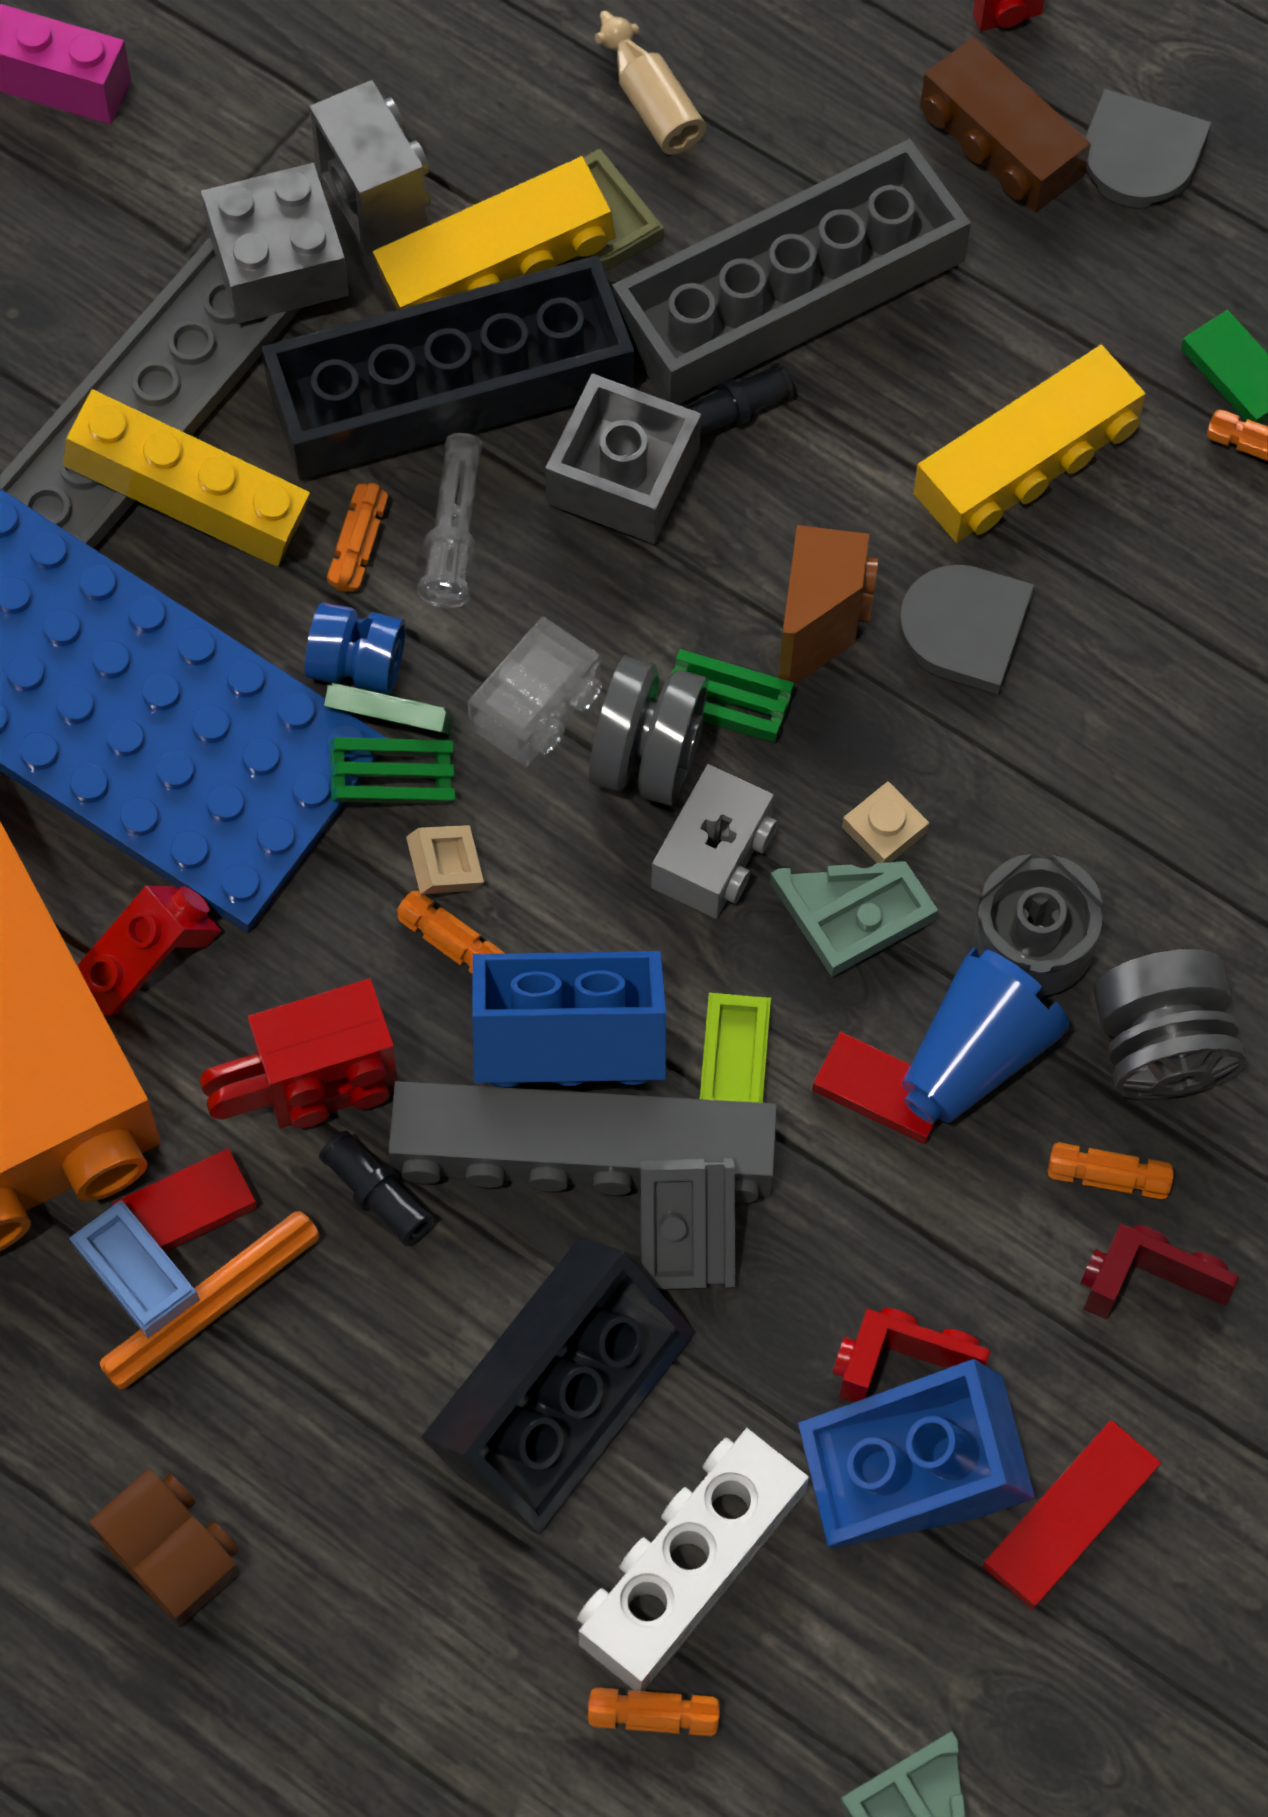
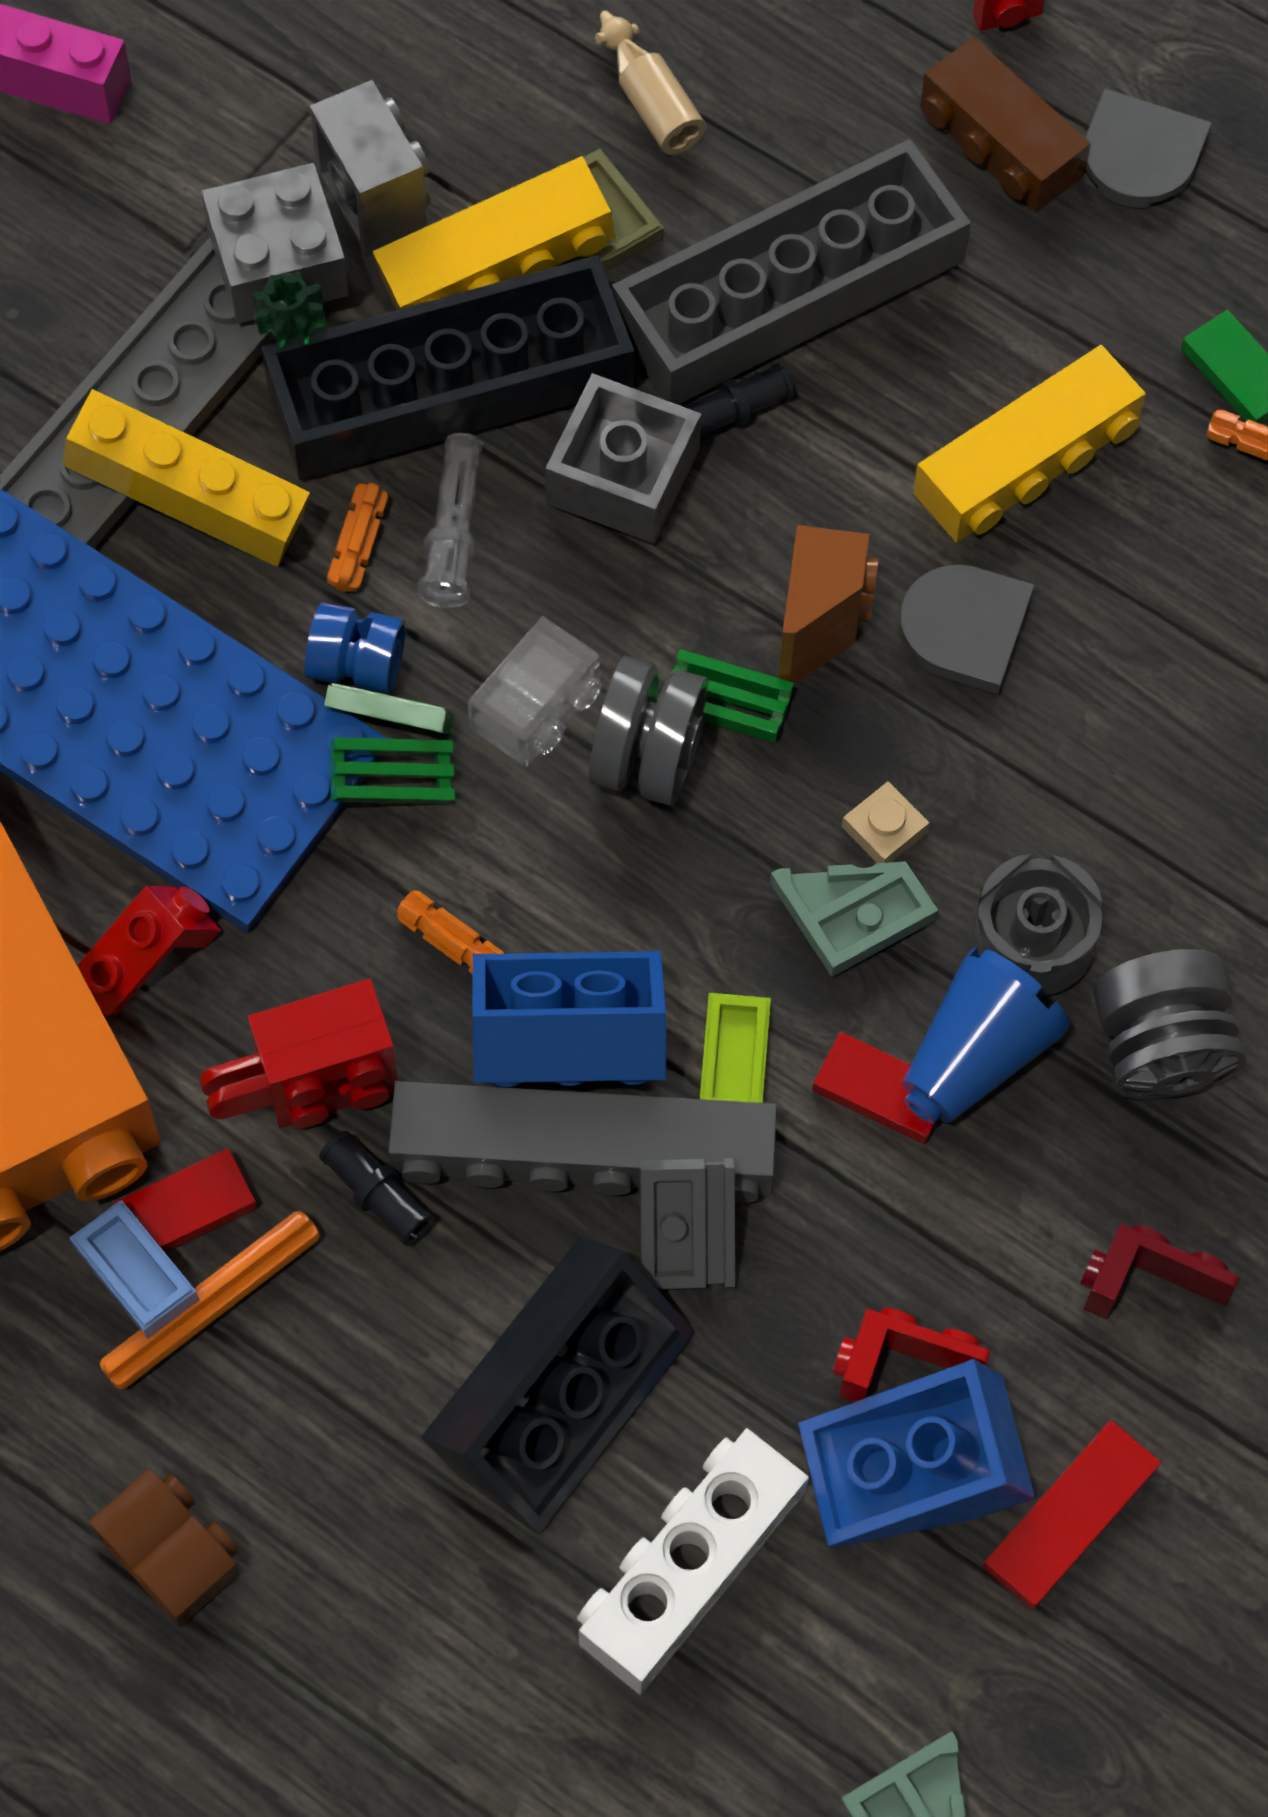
tan plate [406,825,484,894] -> none
orange axle [588,1687,720,1736] -> none
light grey brick [651,764,778,919] -> none
orange axle [1048,1142,1174,1200] -> none
none -> clear green gear [252,271,326,347]

